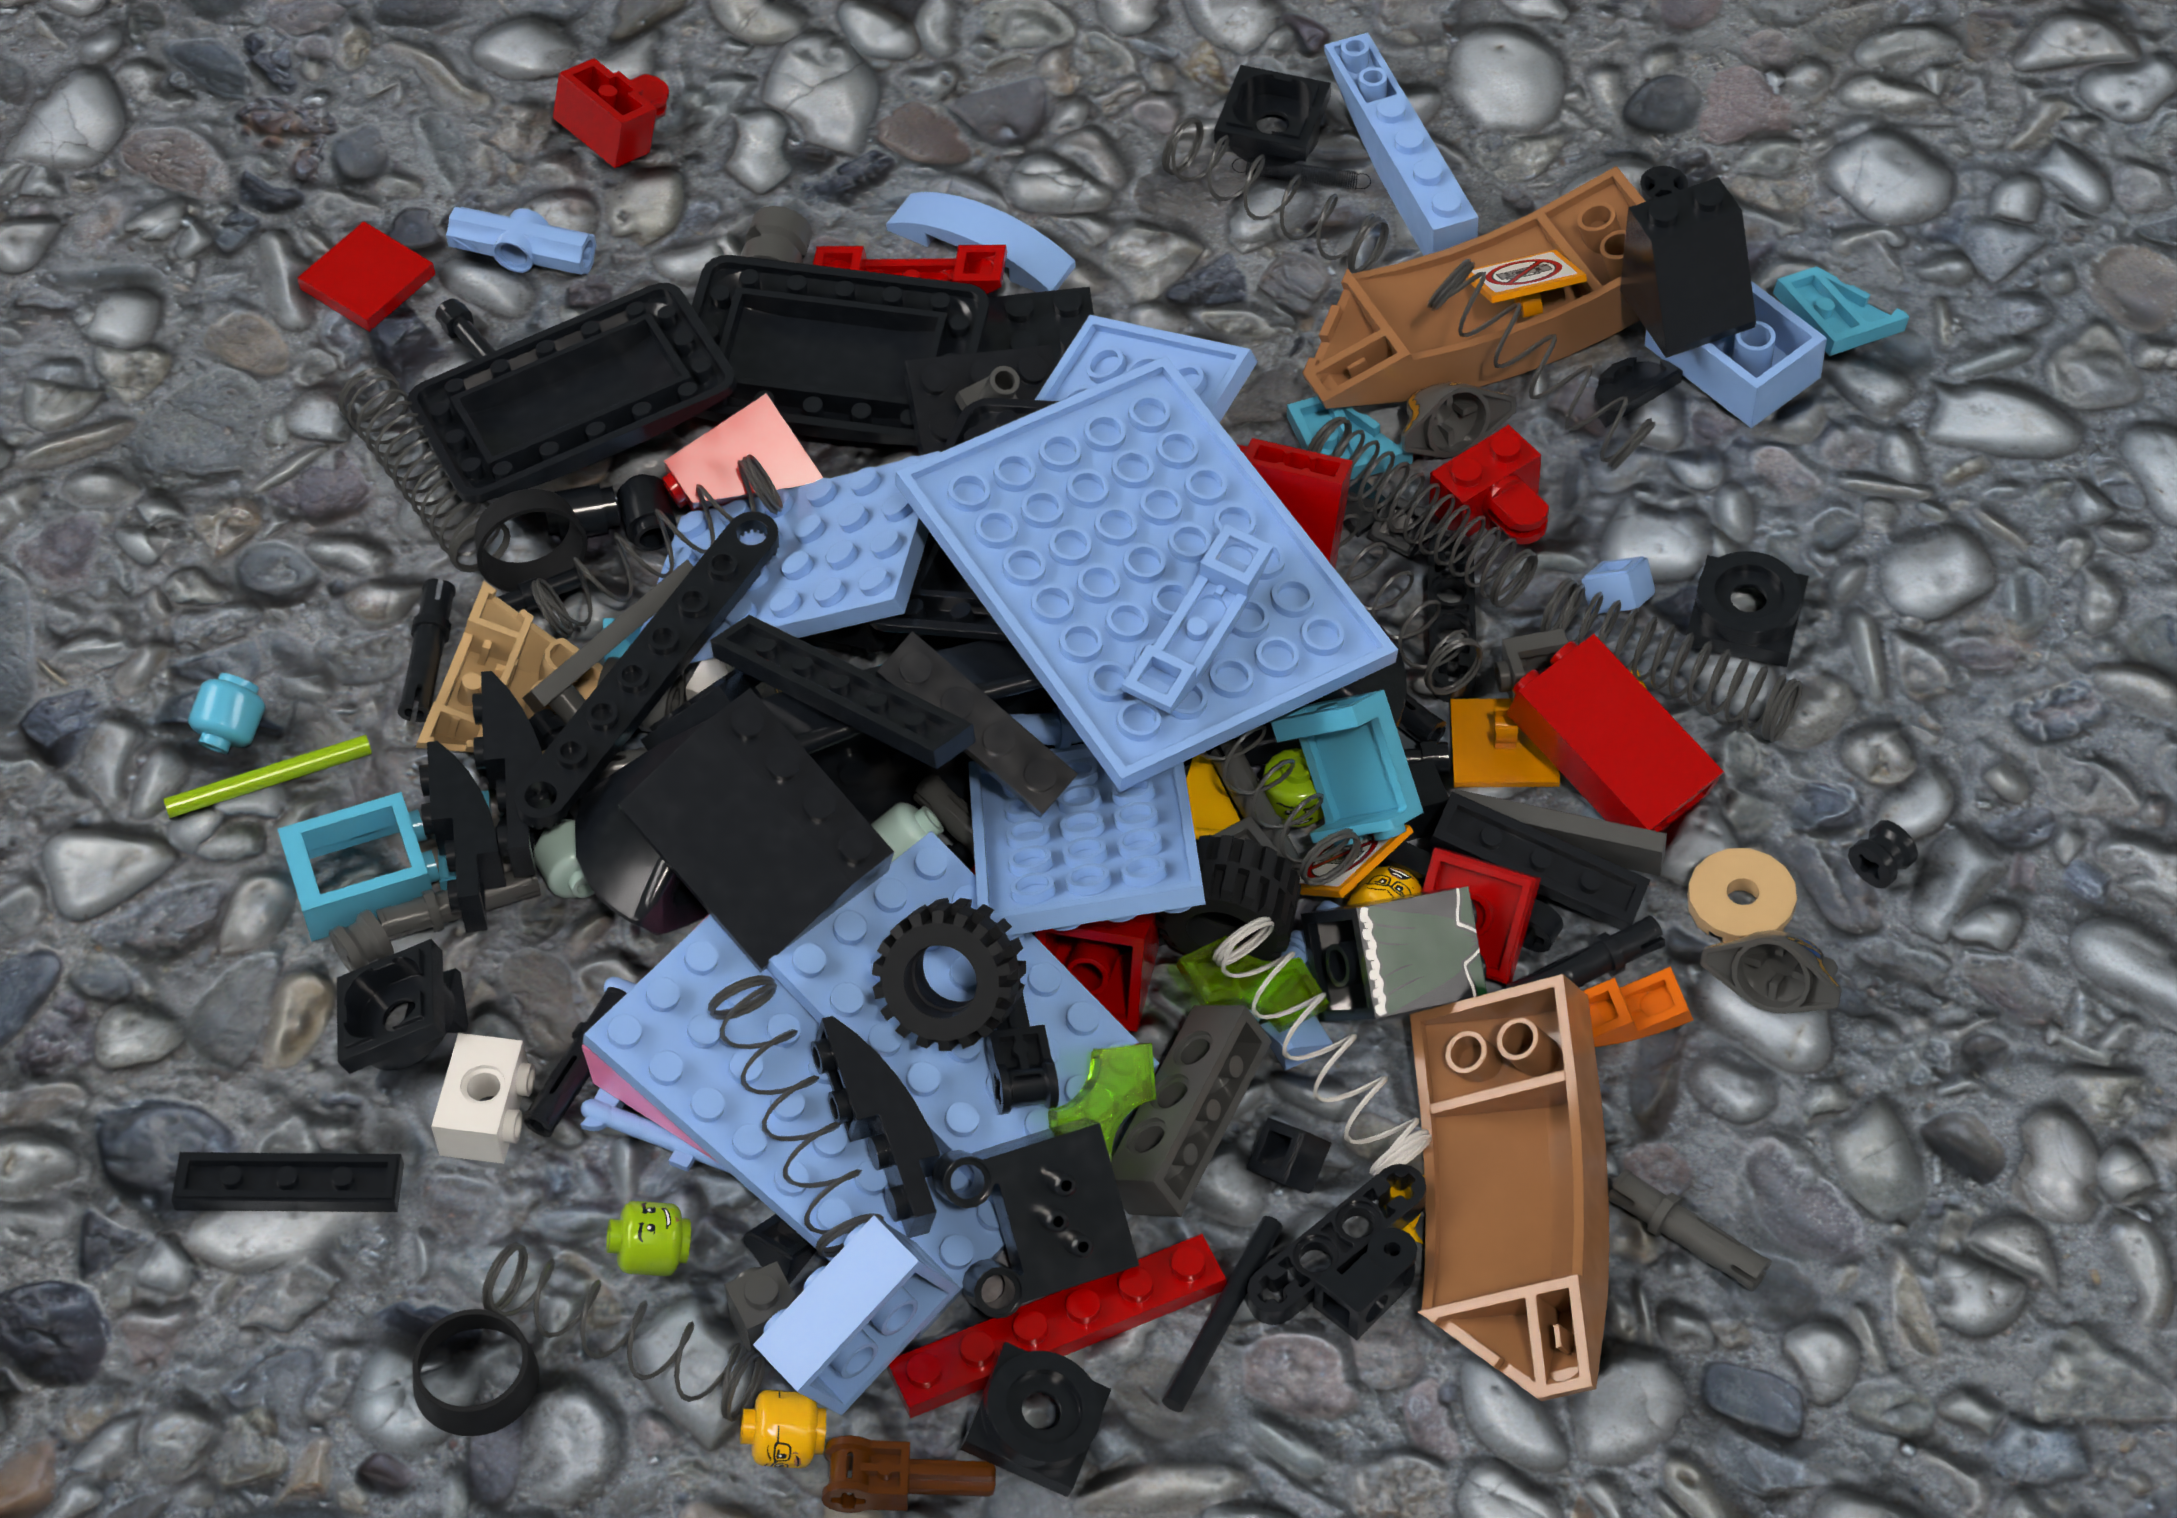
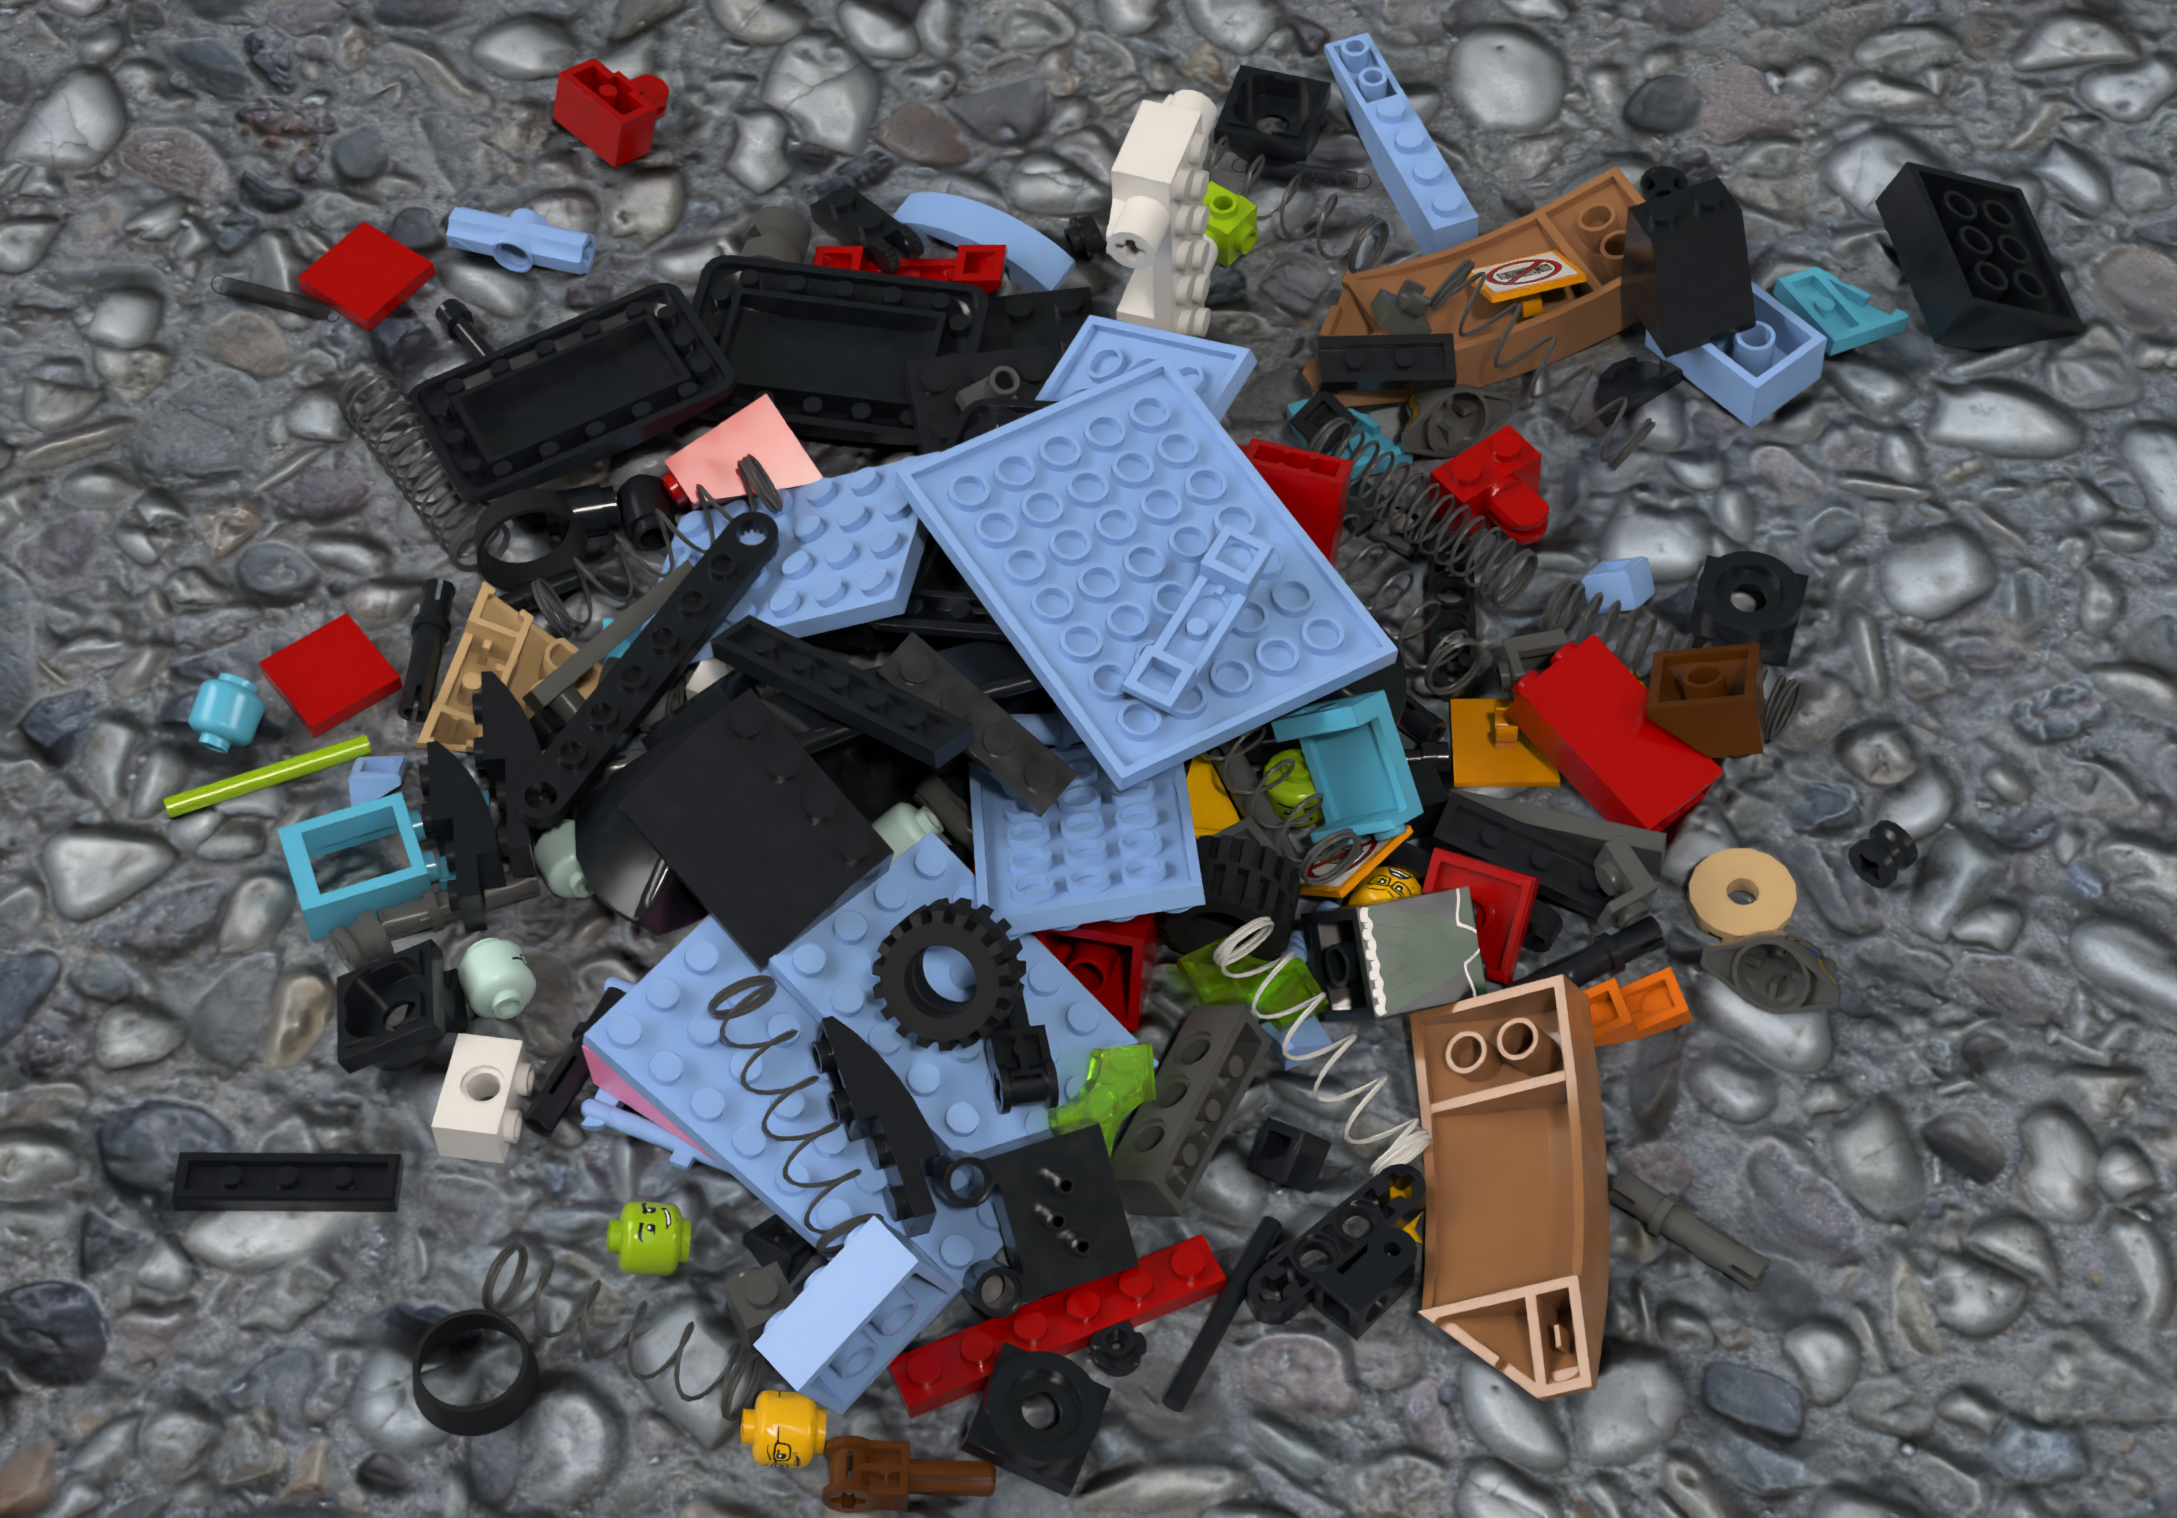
none -> black piece [211,275,340,322]
none -> red tile [259,613,403,738]
none -> light blue slope [348,755,409,807]
none -> light aqua head [458,938,536,1019]
none -> black hinge [810,184,925,273]
none -> black plate [1064,214,1104,260]
none -> black plate [1090,1321,1147,1377]
none -> white piece [1106,90,1219,337]
none -> lime brick [1203,181,1259,268]
none -> black slope [1288,391,1363,455]
none -> black hinge [1315,333,1457,391]
none -> dark grey tile [1371,278,1432,335]
none -> dark grey bracket [1593,834,1658,931]
none -> reddish brown slope [1647,643,1766,759]
none -> black slope [1875,162,2084,351]

